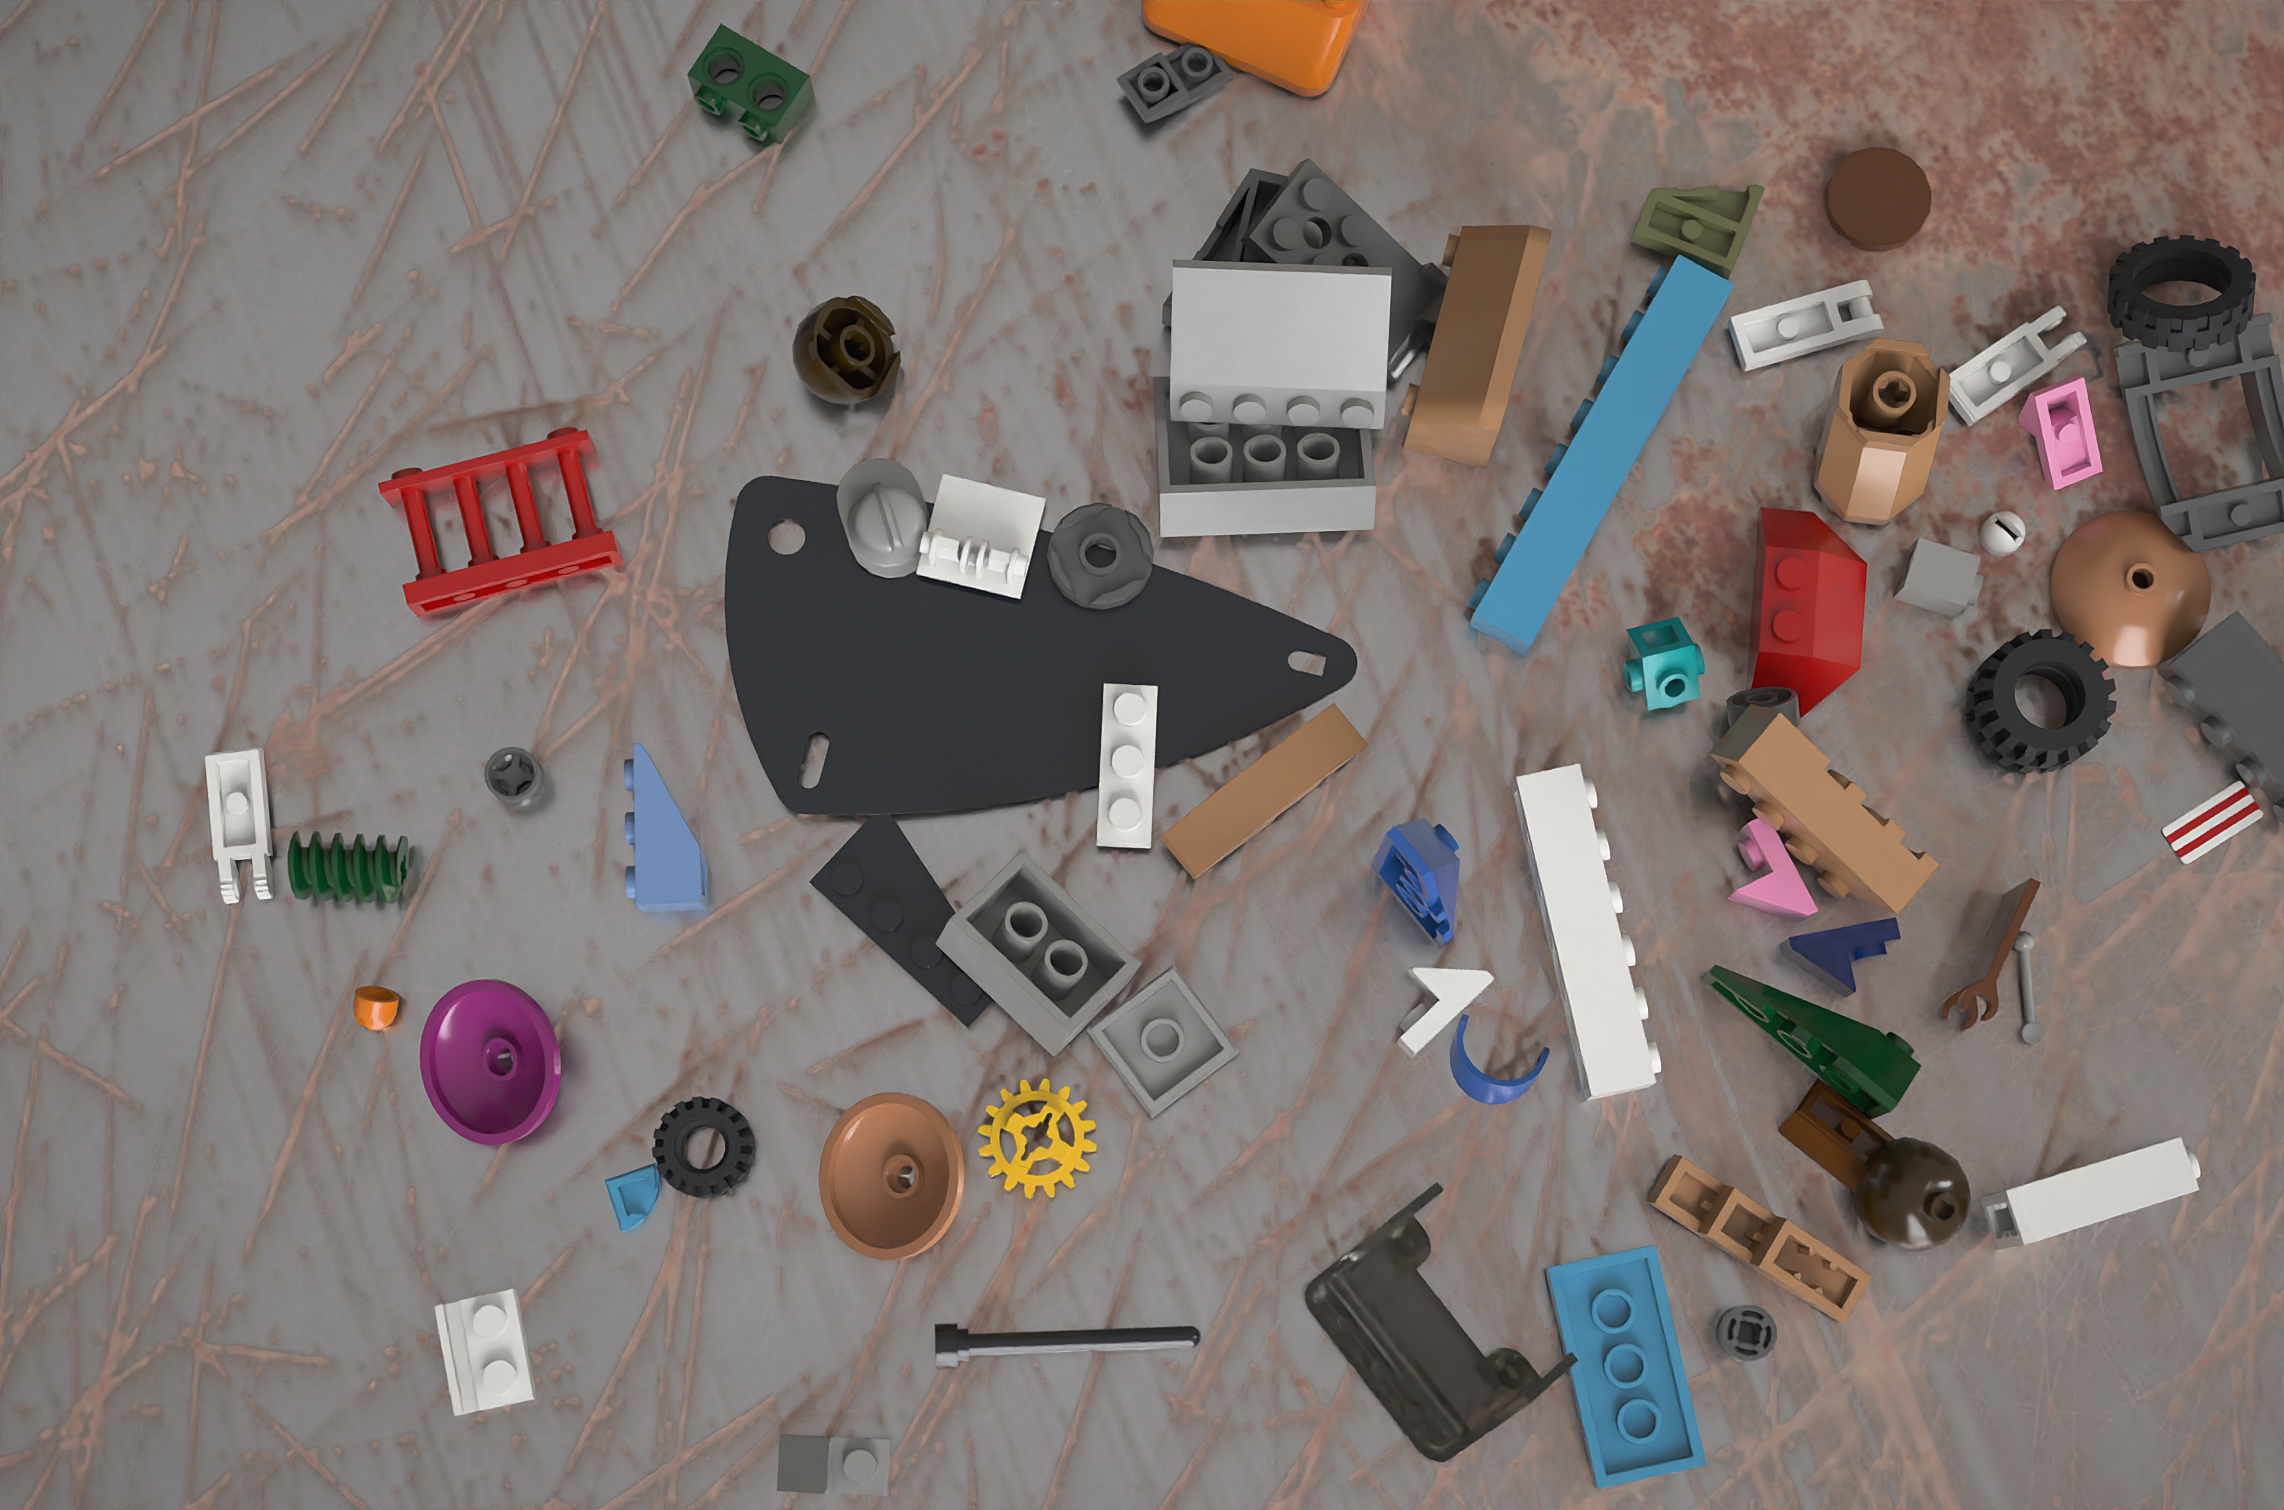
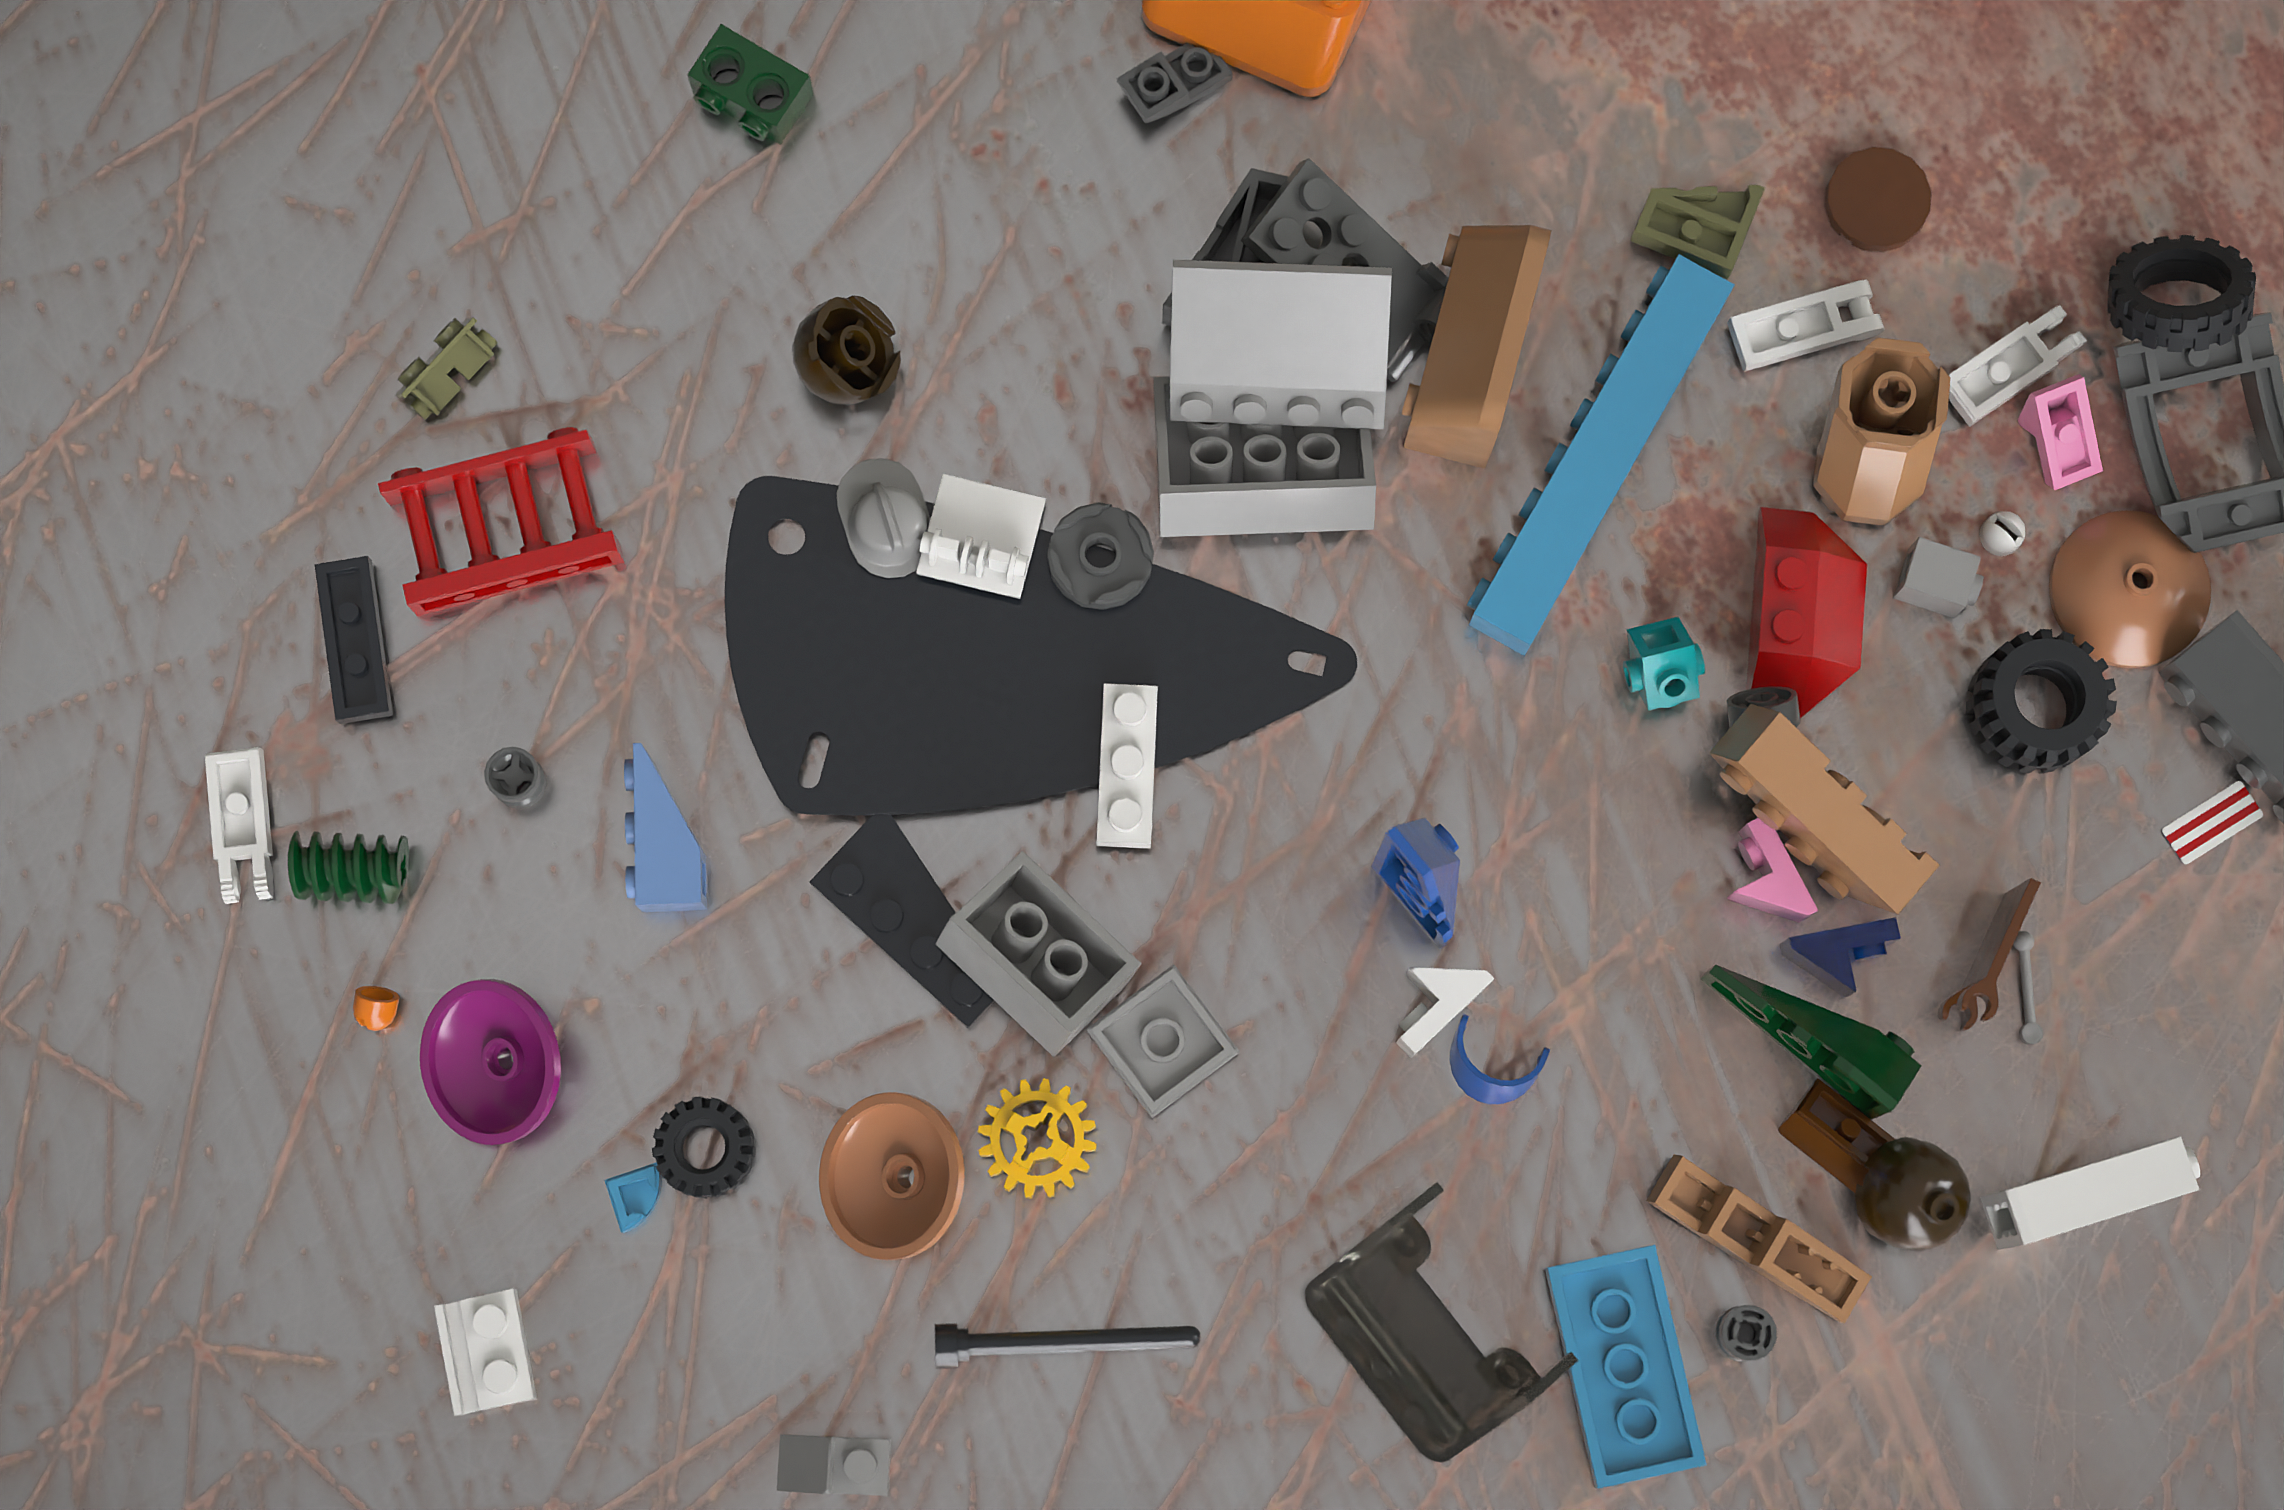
medium nougat slope [1160,703,1368,879] -> none
white brick [1511,763,1661,1101] -> none
none -> black plate [314,556,393,724]
none -> olive hinge [395,317,497,420]

